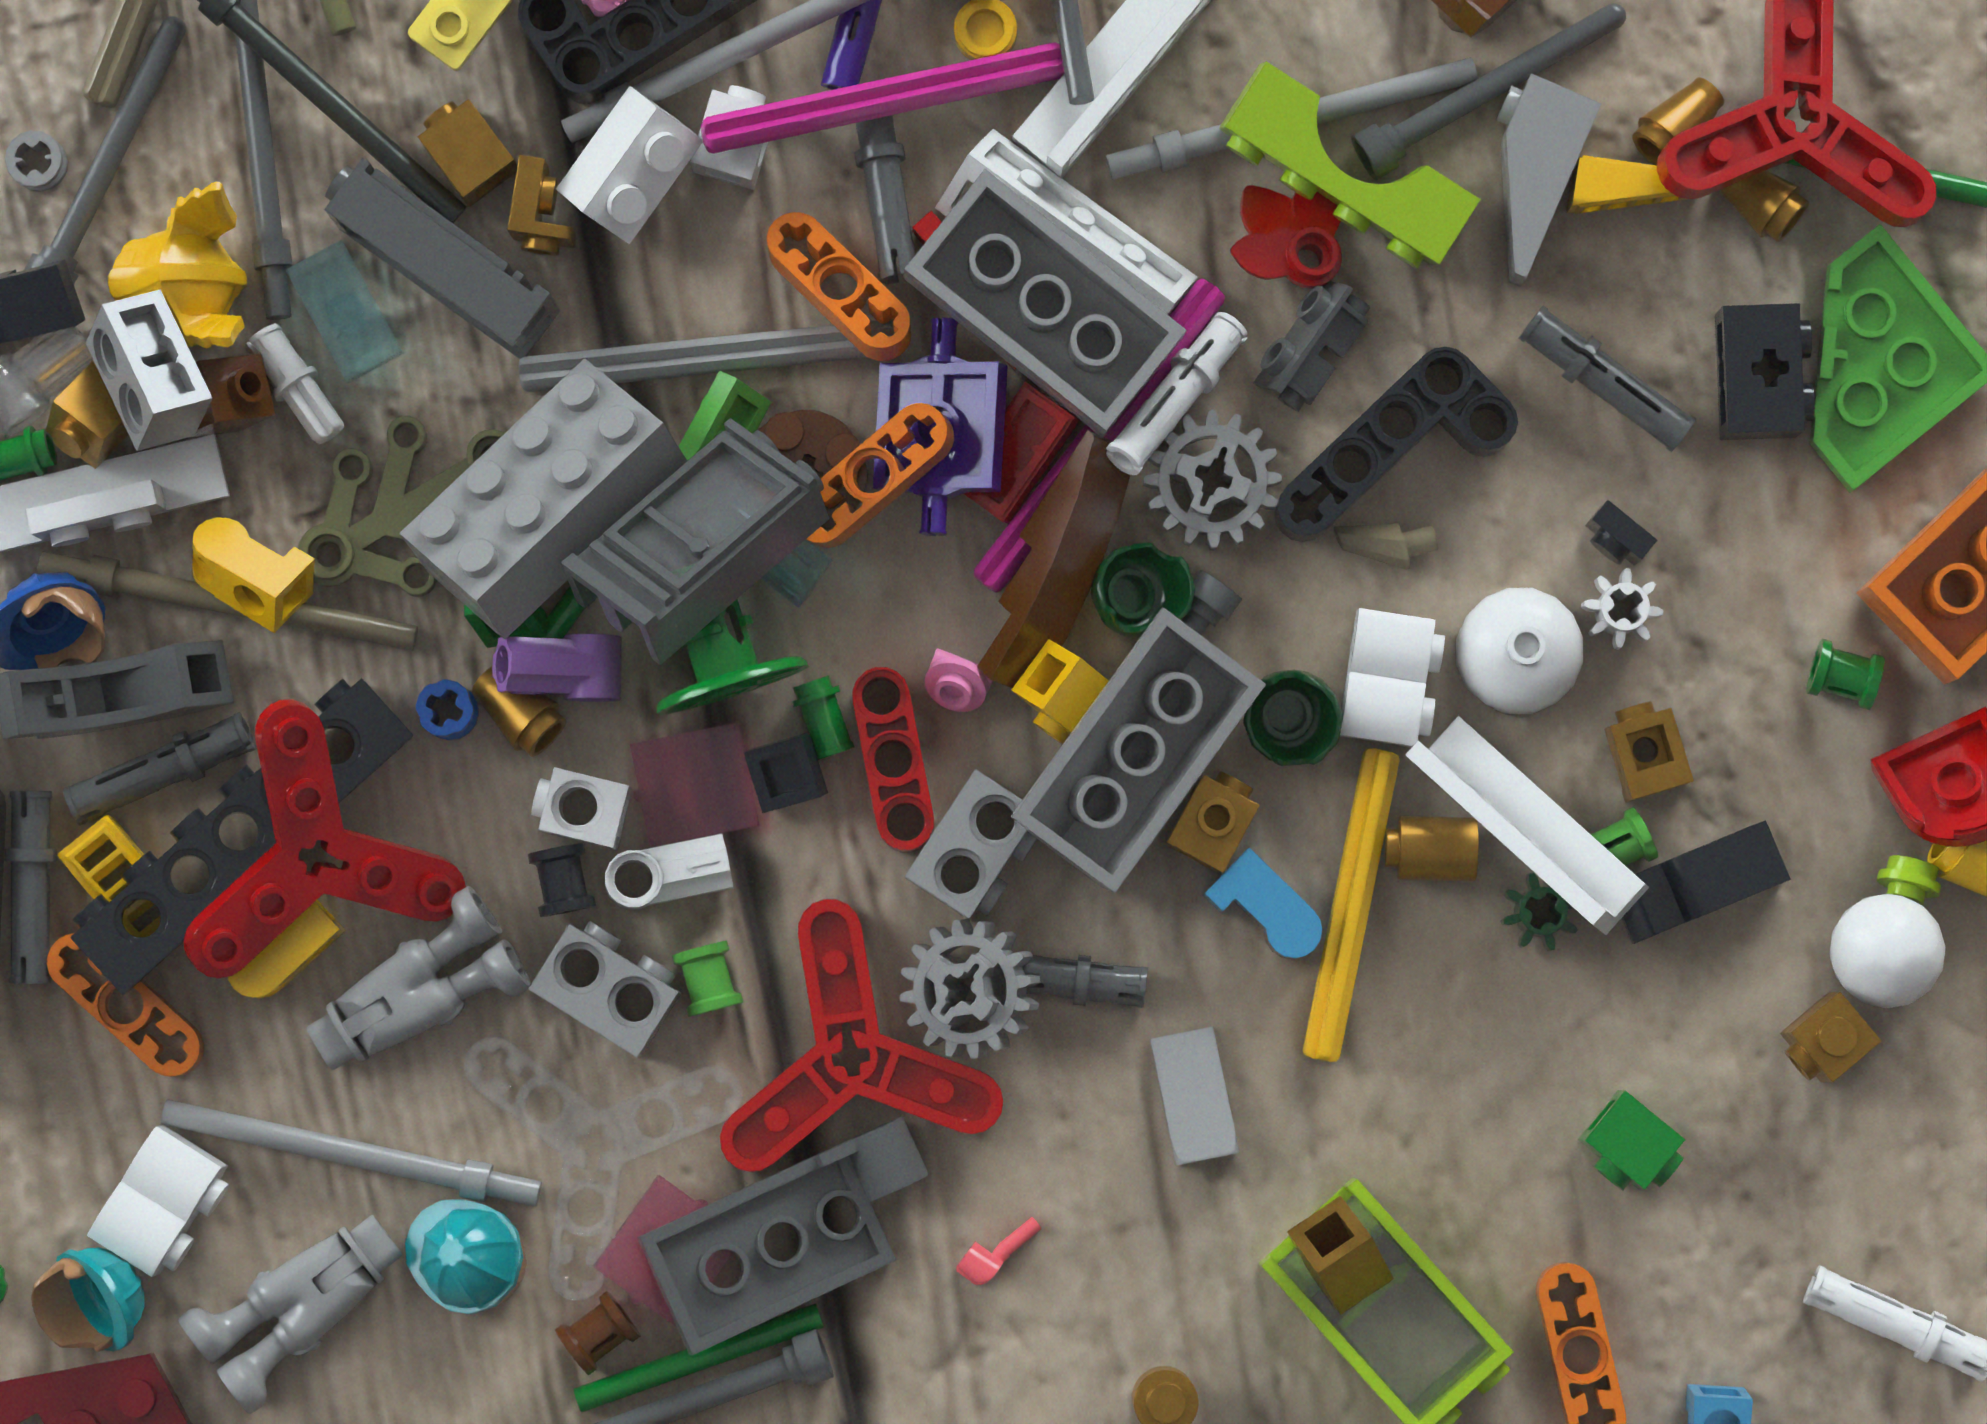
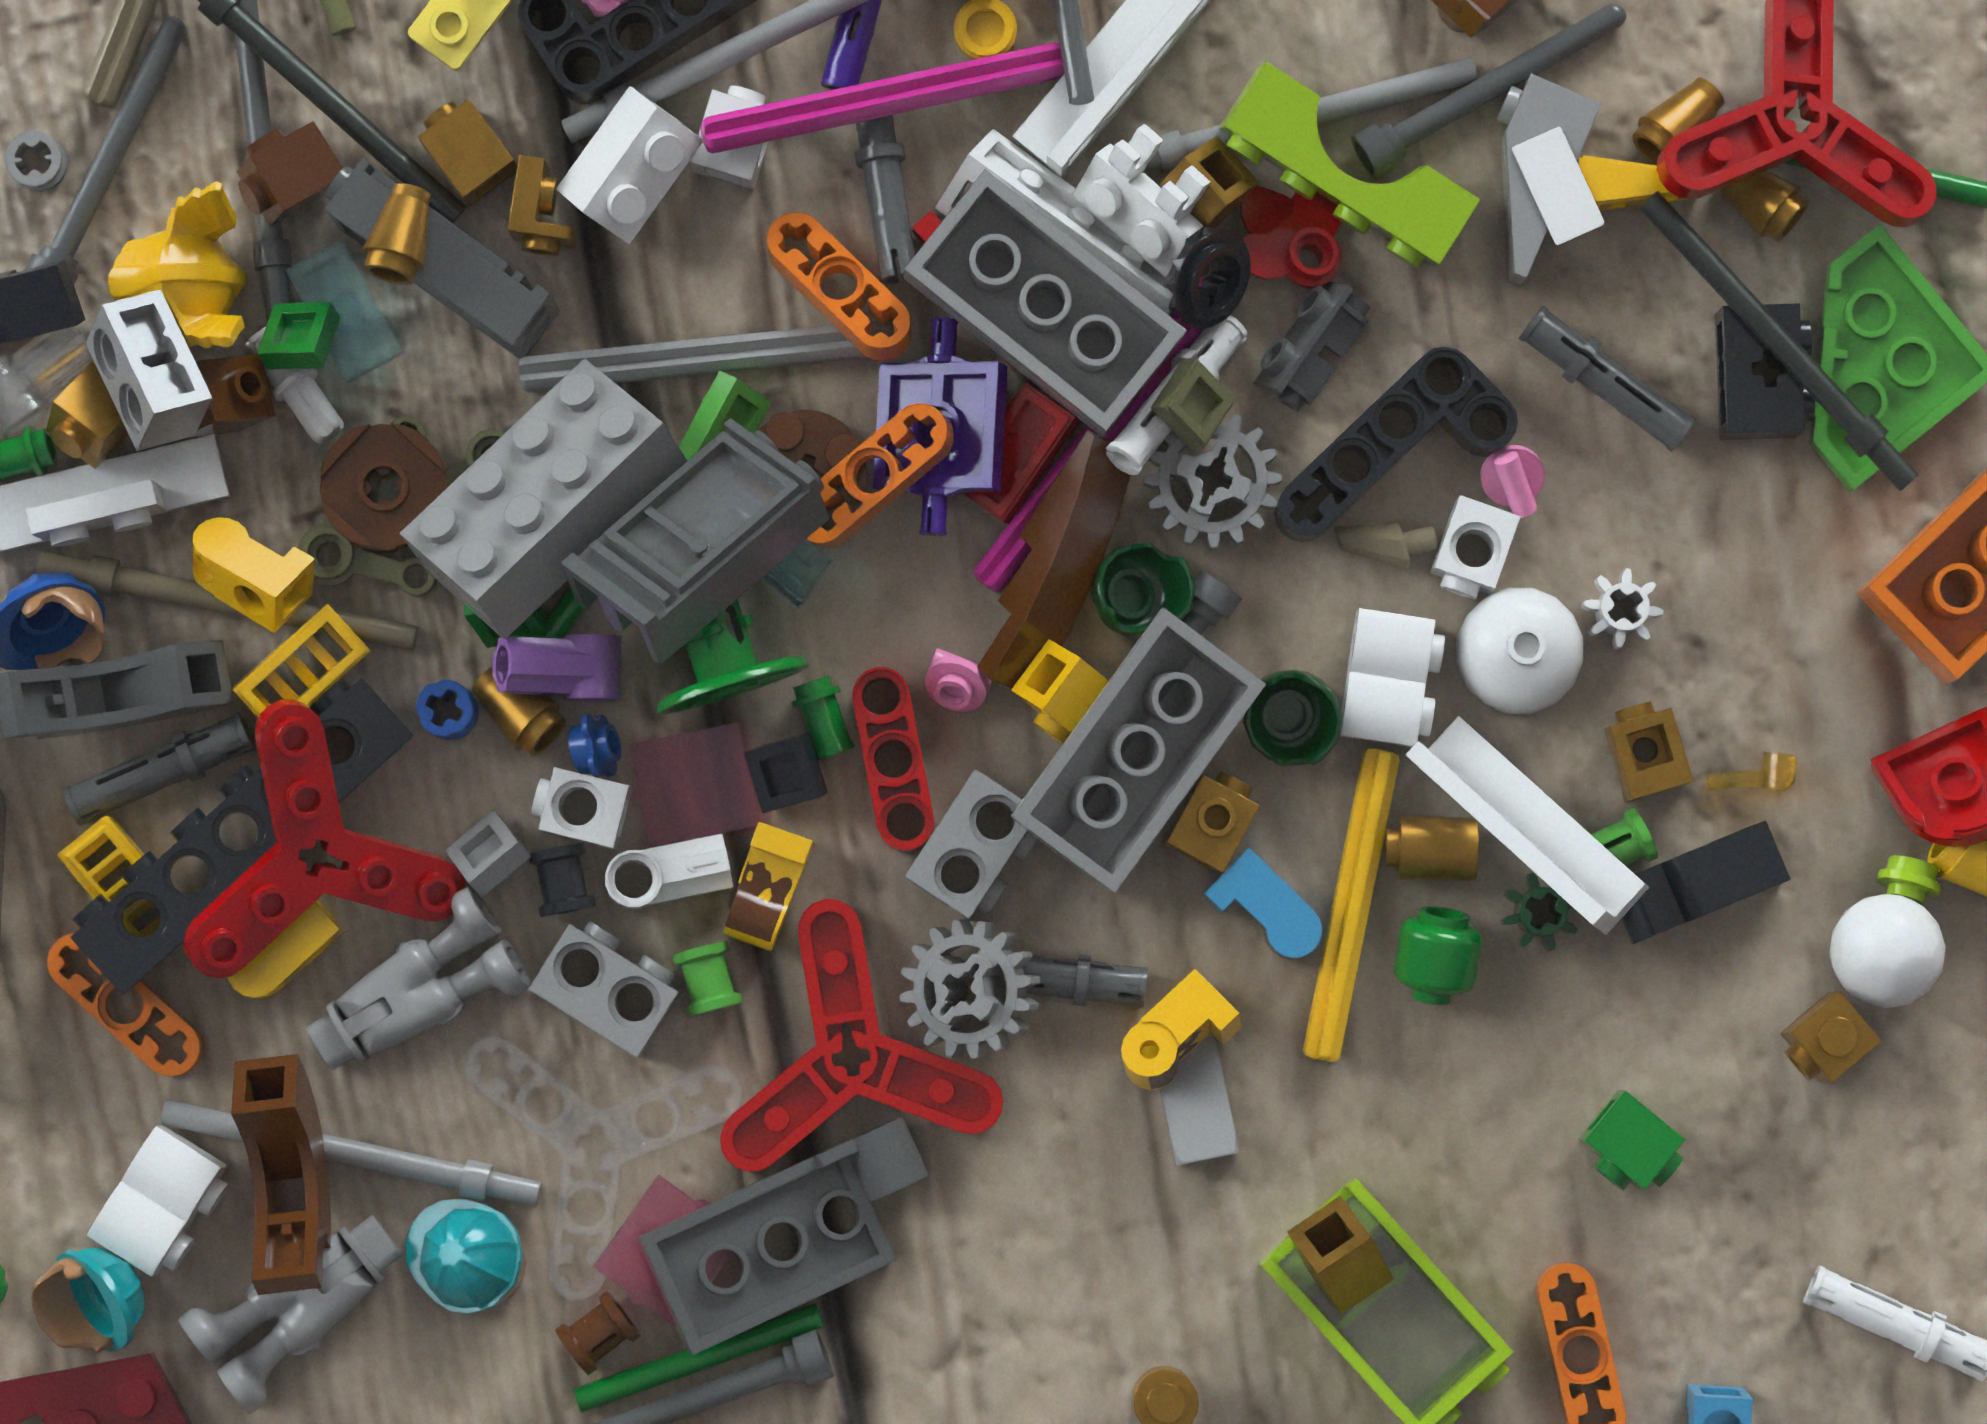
dark grey pin [5,791,57,984] -> none
coral hand [956,1217,1041,1285] -> none
black plate [1585,500,1658,565] -> none
green bush [1806,639,1885,710] -> none
none -> yellow slope [231,604,371,720]
none -> reddish brown arch [231,1054,331,1295]
none -> reddish brown brick [237,121,343,227]
none -> green plate [257,302,341,370]
none -> reddish brown plate [320,423,449,553]
none -> pearl gold cone [361,183,431,285]
none -> light grey plate [445,810,531,898]
none -> blue plate [568,714,621,777]
none -> leg [723,821,815,951]
none -> white plate [1073,124,1211,278]
none -> yellow leg [1121,969,1242,1090]
none -> olive tile [1151,358,1236,449]
none -> pearl gold brick [1158,135,1259,239]
none -> black gear [1165,227,1251,329]
none -> green head [1394,906,1483,1005]
none -> white brick [1430,495,1521,599]
none -> bright pink plate [1480,445,1545,518]
none -> white sticker [1512,127,1604,245]
none -> pearl dark grey bar [1639,191,1919,491]
none -> clear yellow hand [1707,752,1797,791]

